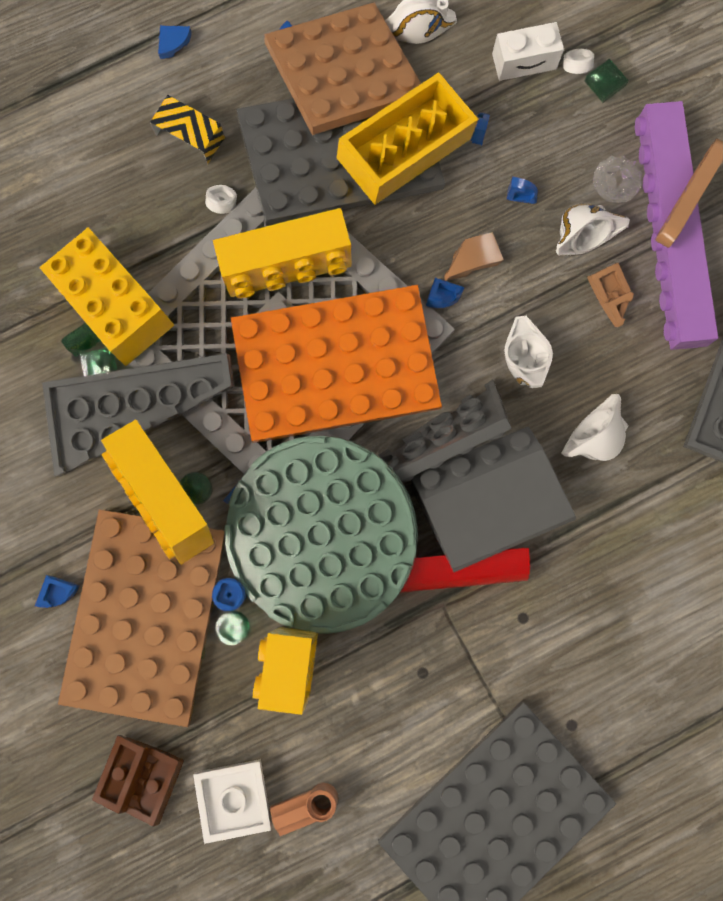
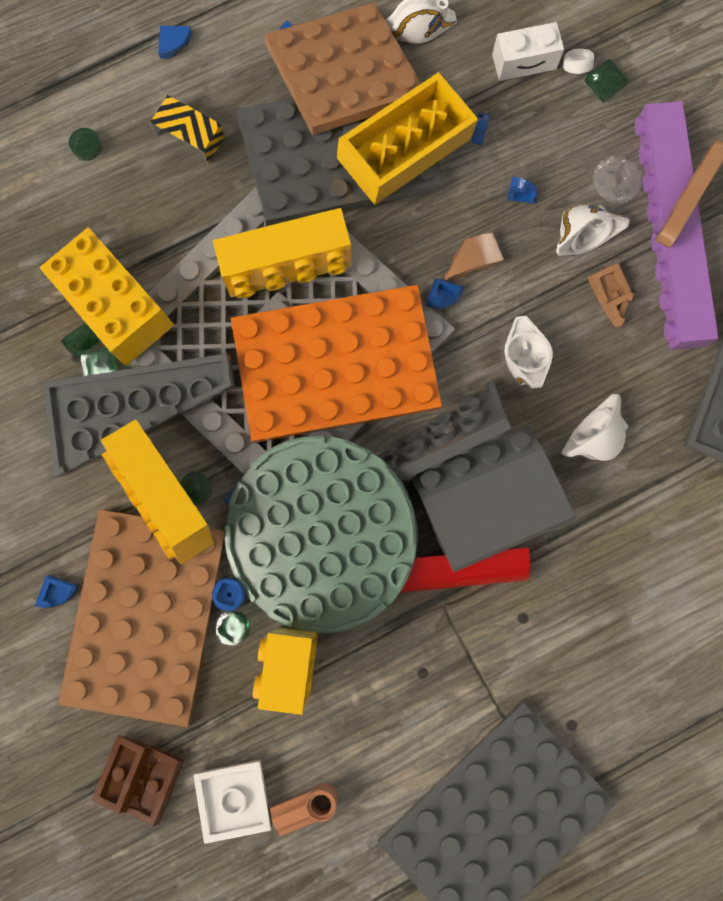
white tile [205,185,237,214] -> none
none -> clear green tile [69,128,102,161]

